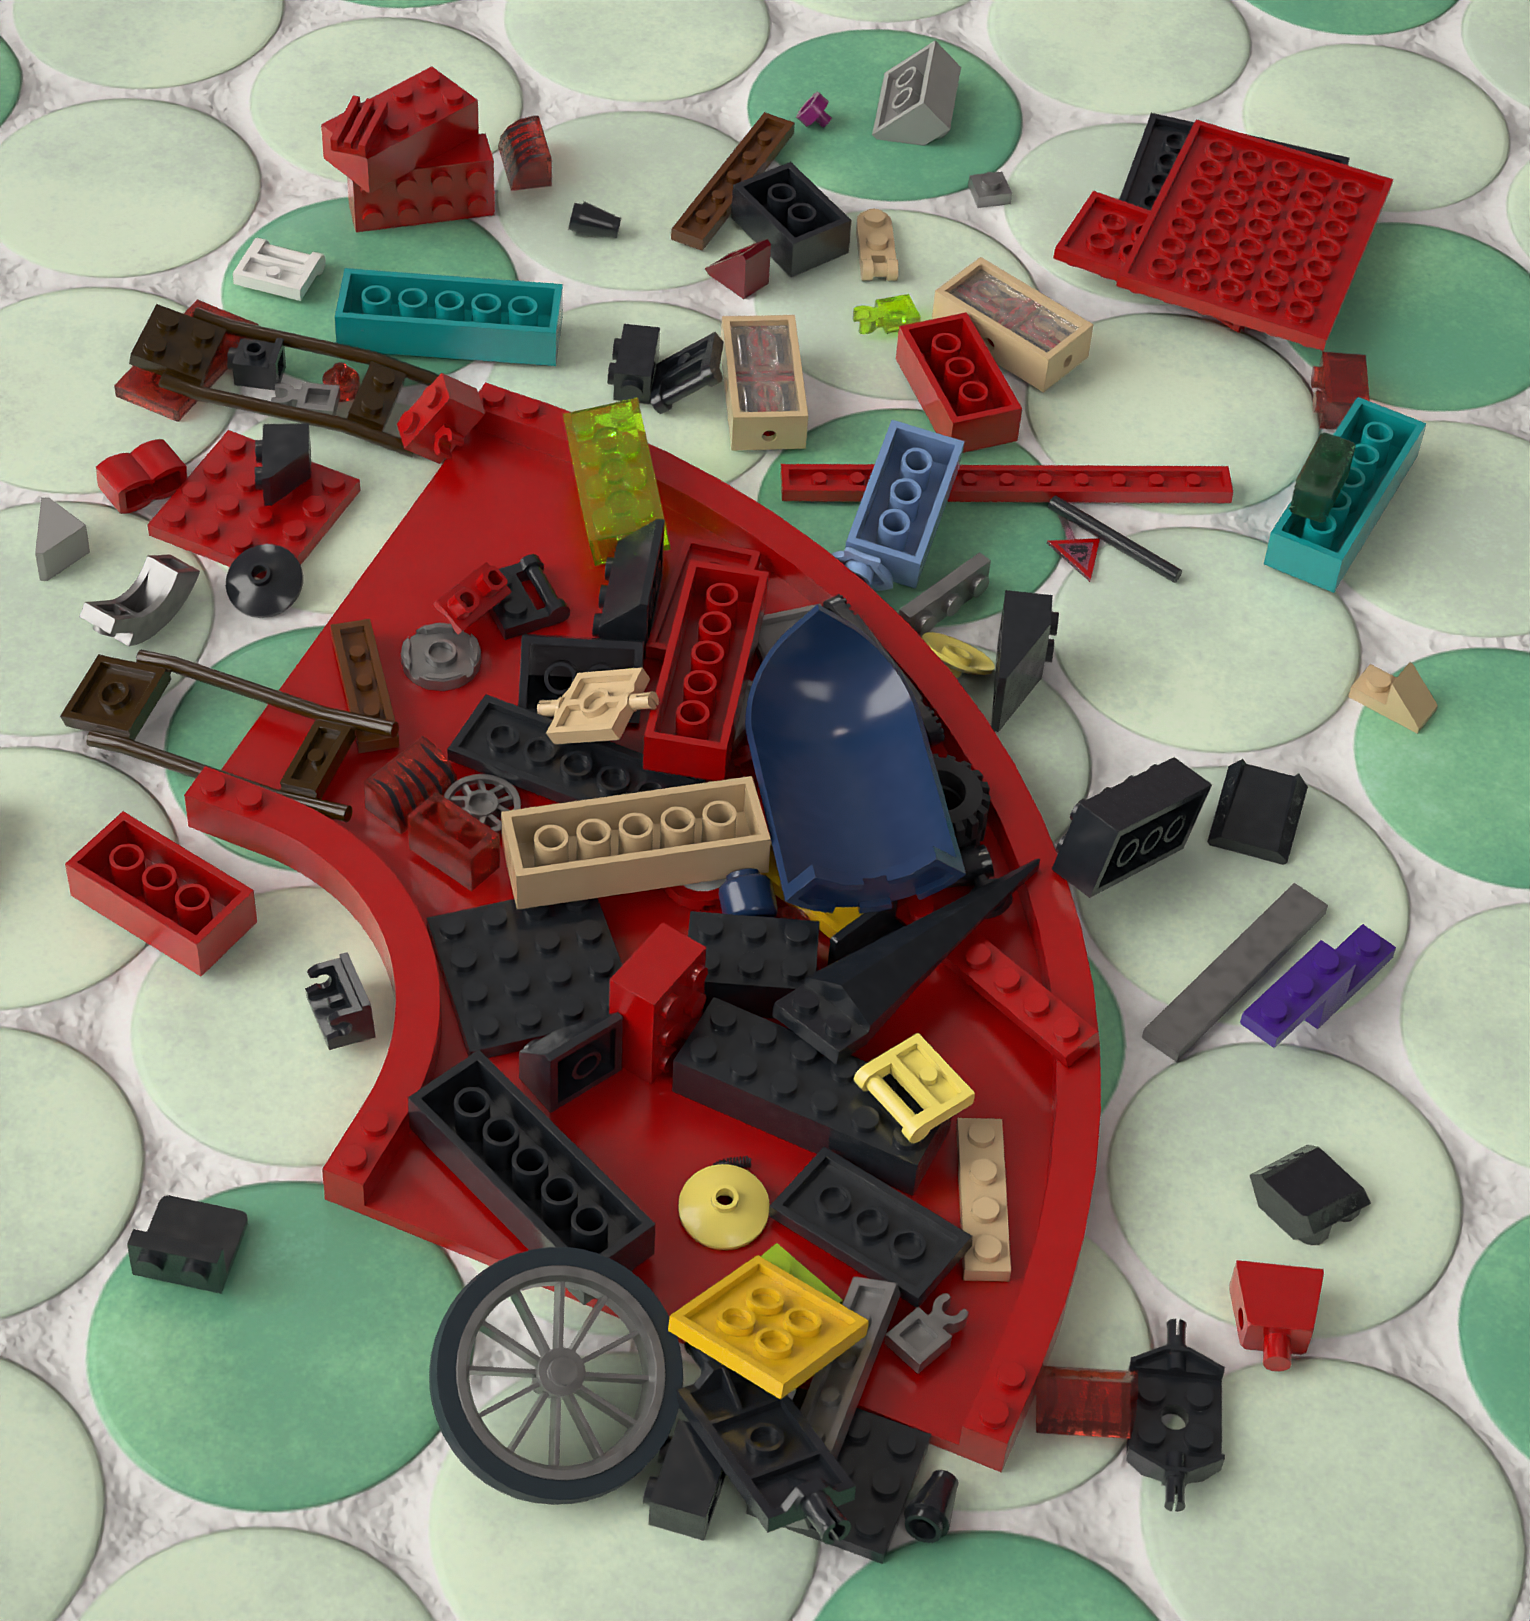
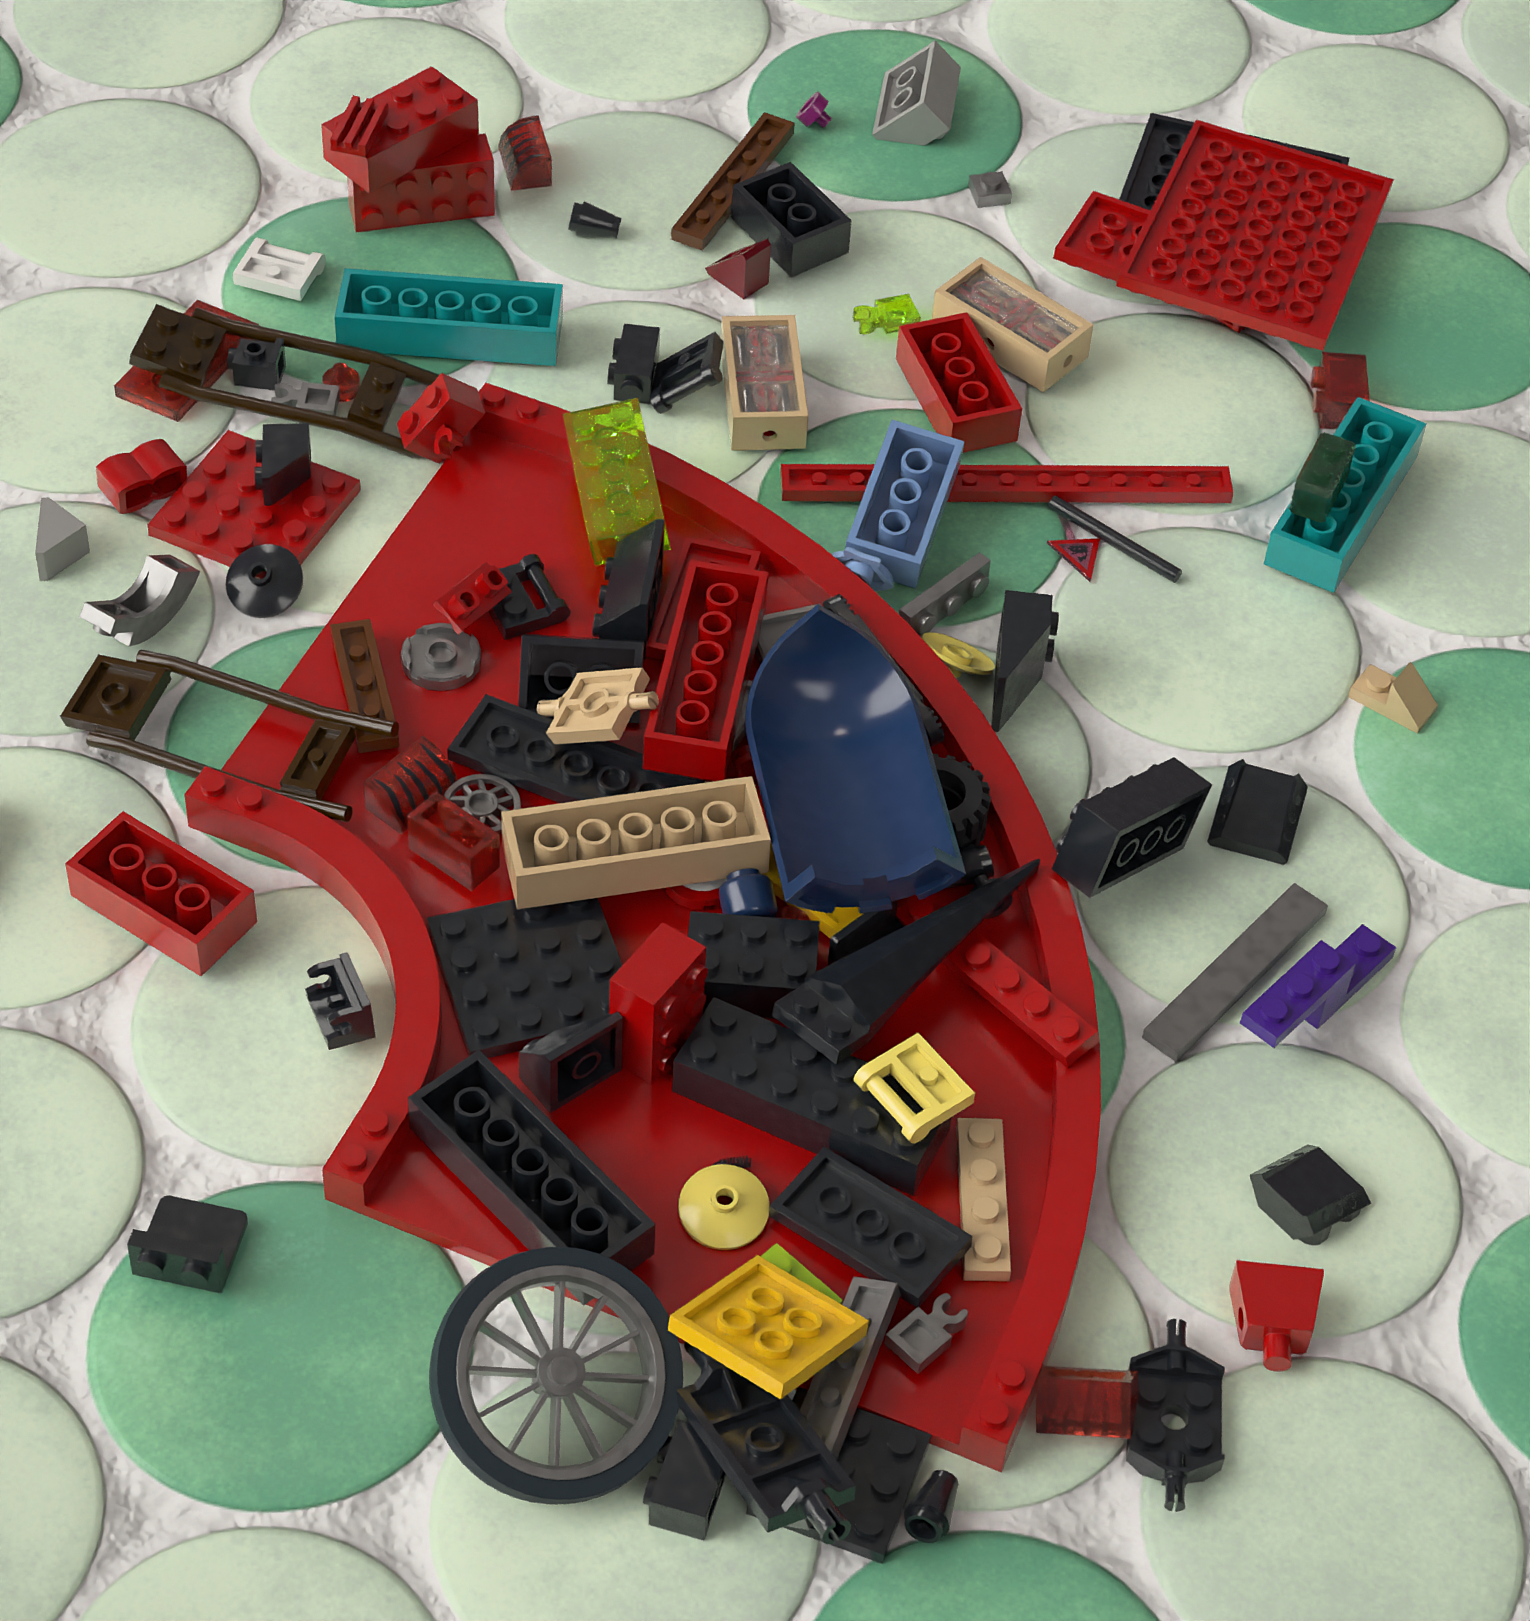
tan plate [856,209,898,281] -> none

